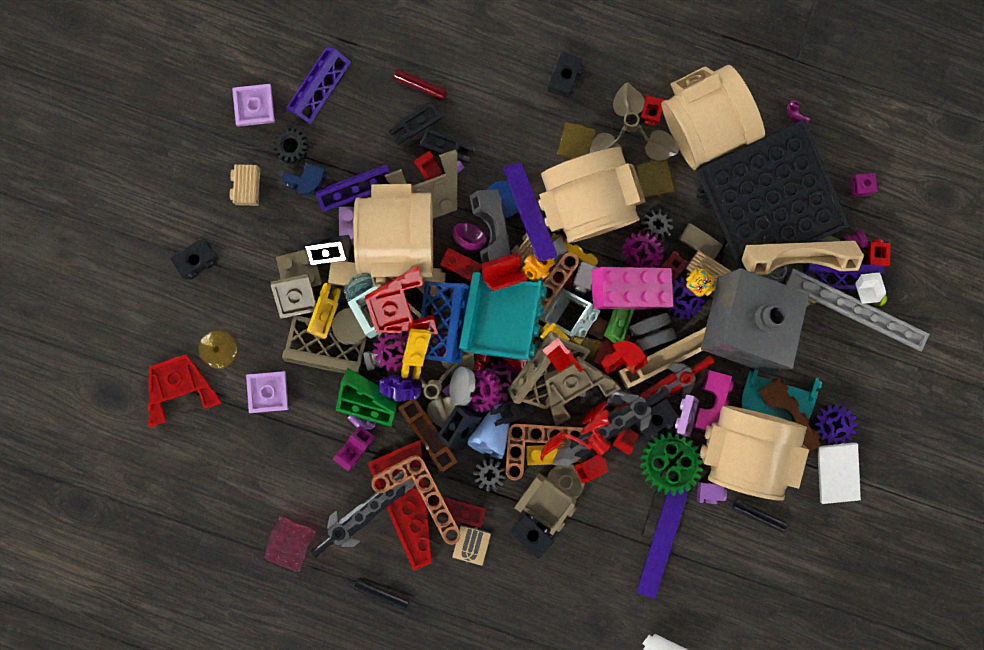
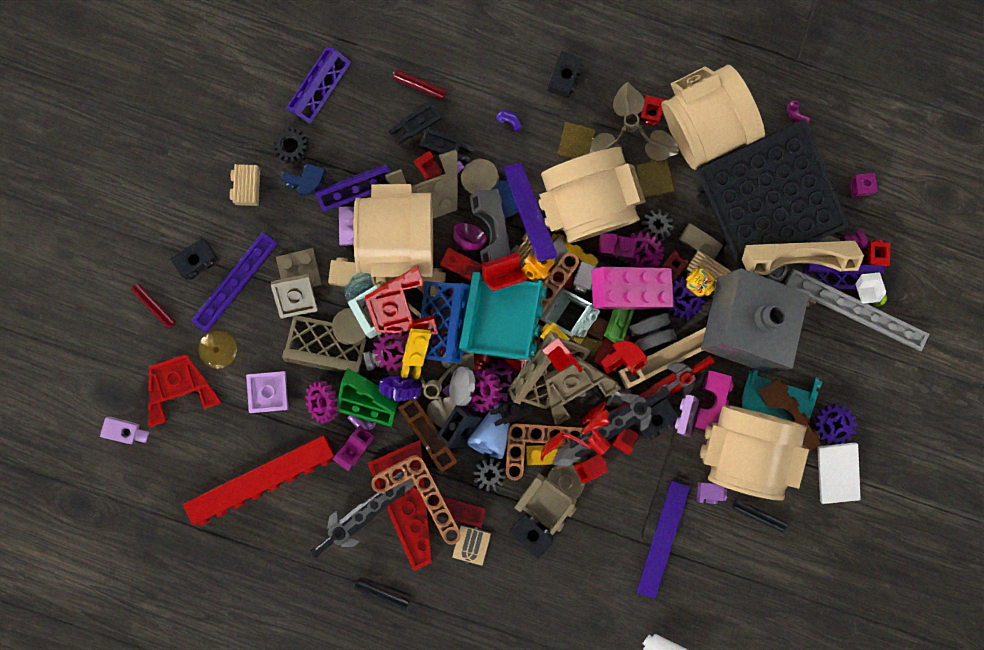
lavender plate [232,84,275,127] -> none
clear pink bracket [264,517,316,572] -> none
black brick [306,235,354,265] -> none
yellow hinge [307,283,341,339] -> none
green gear [640,432,703,496] -> none
none -> lavender torso [100,417,149,444]
none -> dark red axle [131,283,176,329]
none -> red brick [183,435,335,526]
none -> dark purple tile [191,232,278,333]
none -> magenta gear [305,381,339,424]
none -> dark tan tile [461,159,499,195]
none -> dark purple arm [496,110,523,132]
none -> magenta brick [597,234,637,259]

